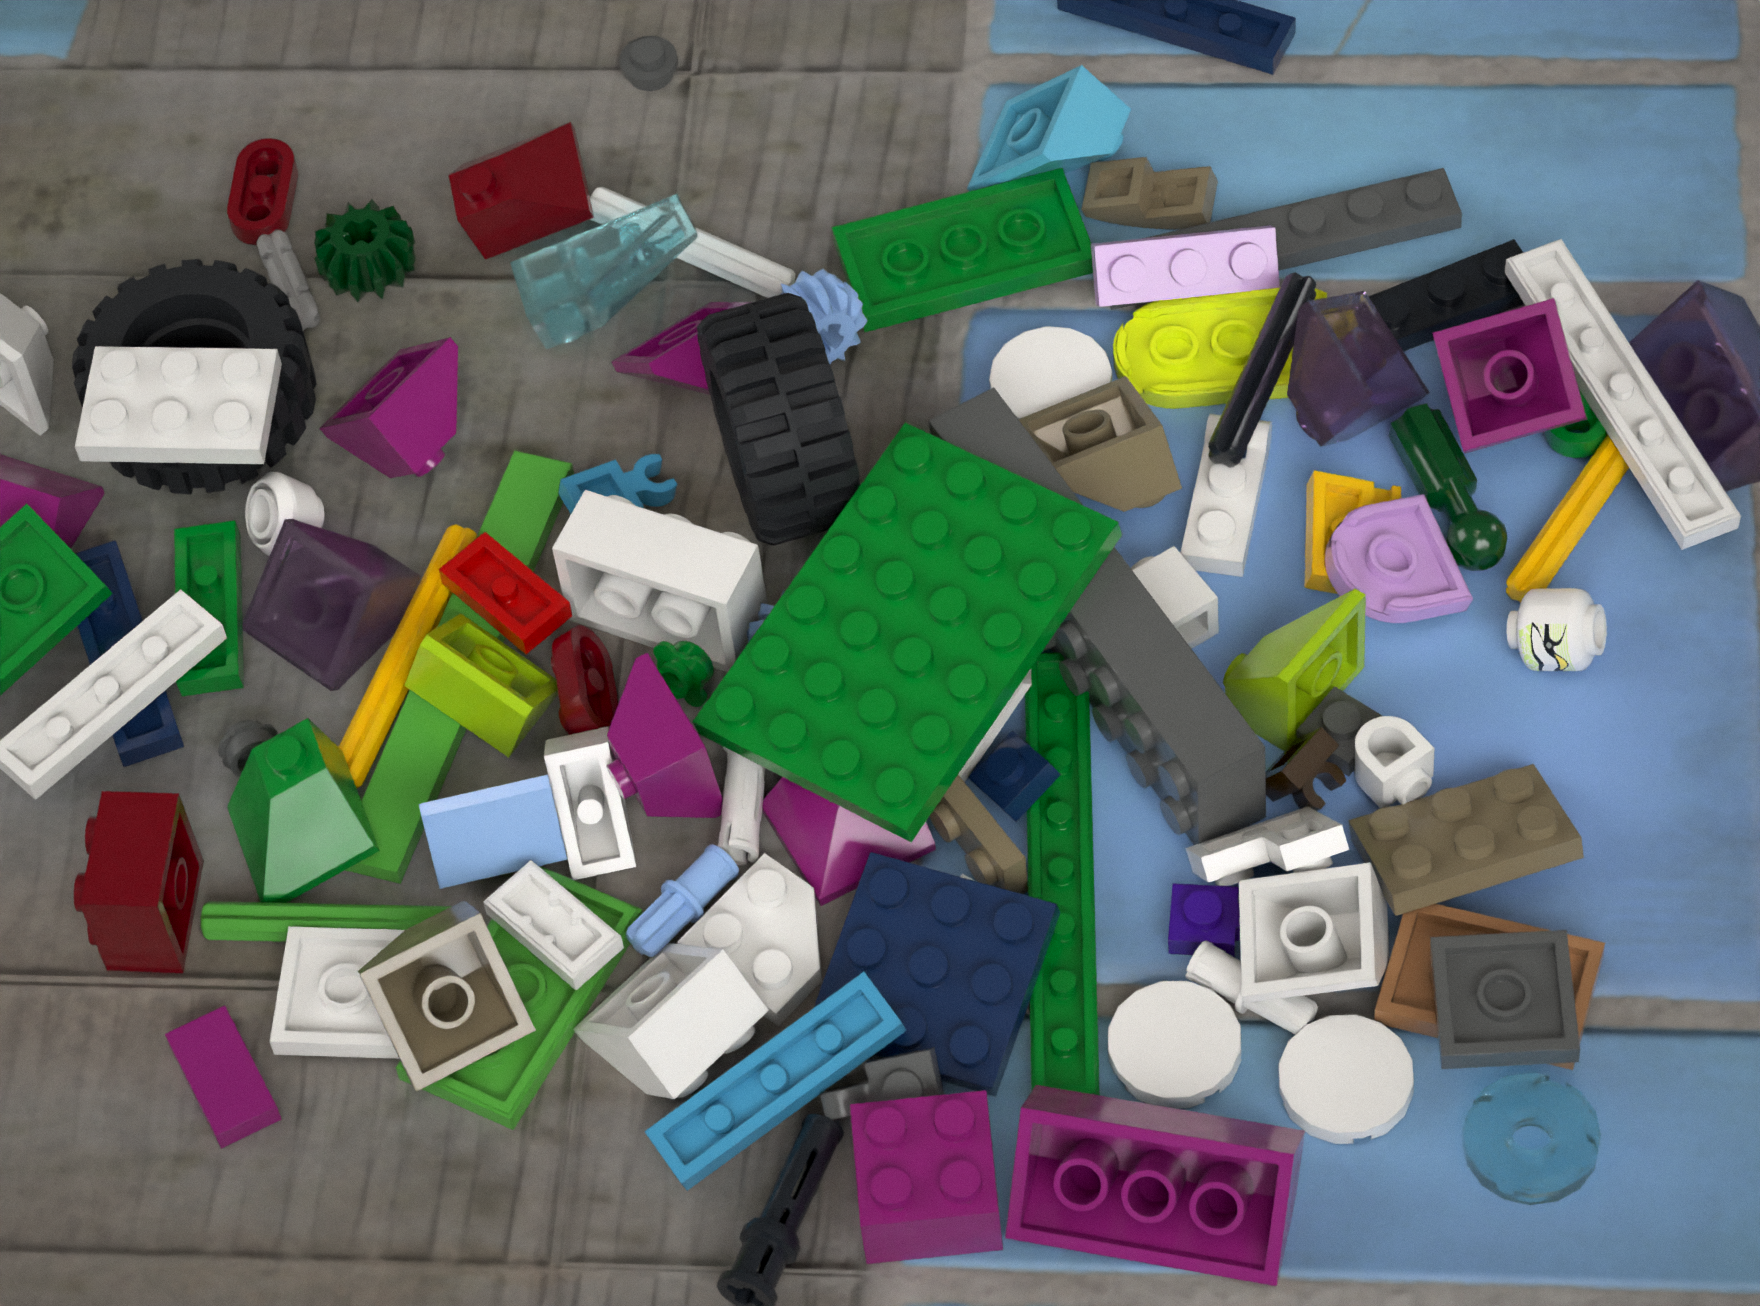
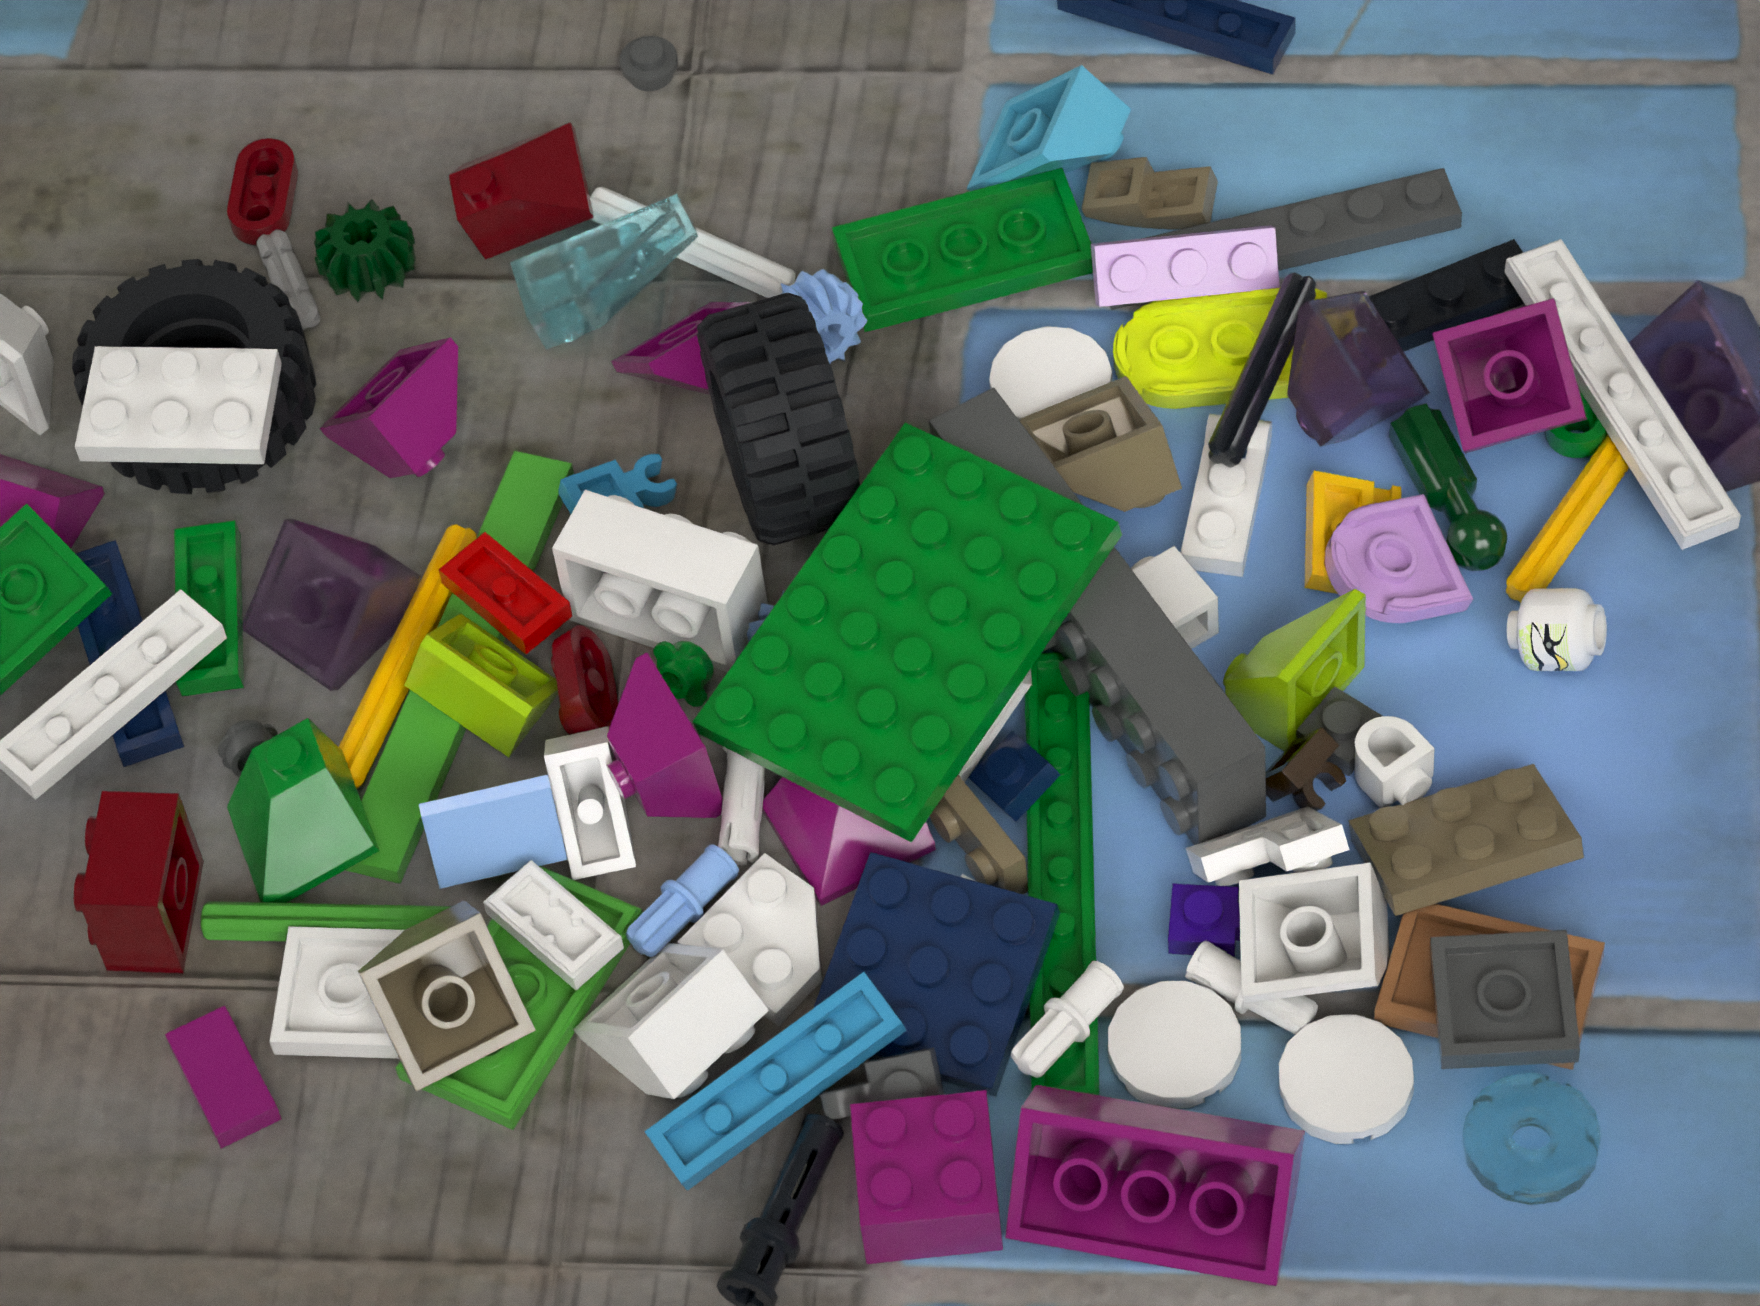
white cone [245,472,324,556] -> none
none -> white axle [1011,961,1124,1078]

